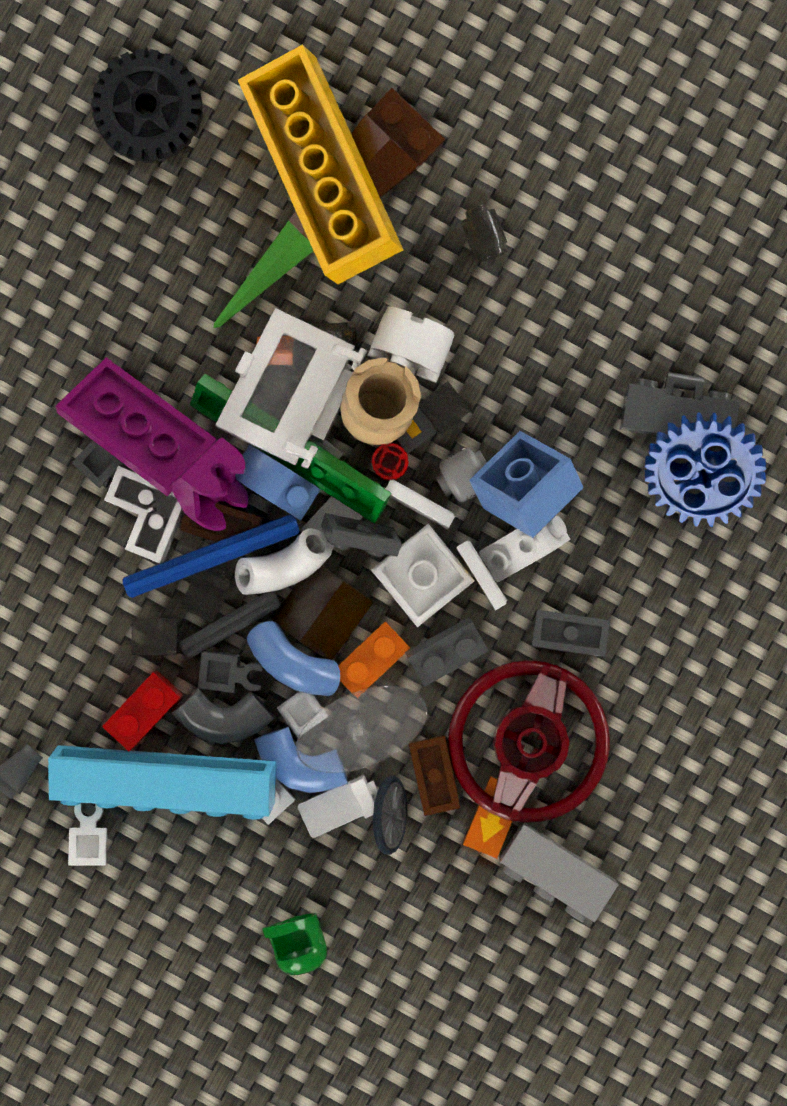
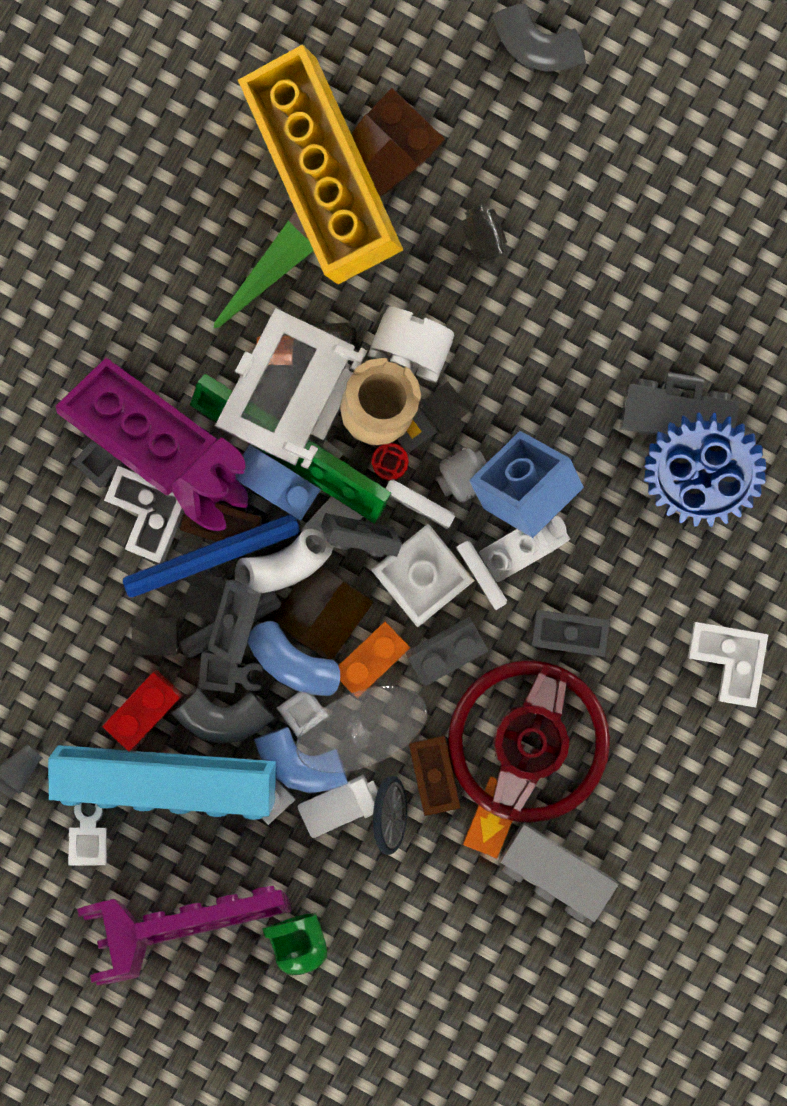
black wheel [91,49,203,163] -> none
none -> magenta hinge [77,886,291,985]
none -> dark grey plate [207,580,261,664]
none -> dark grey cylinder [492,4,586,72]
none -> white plate [688,622,768,707]

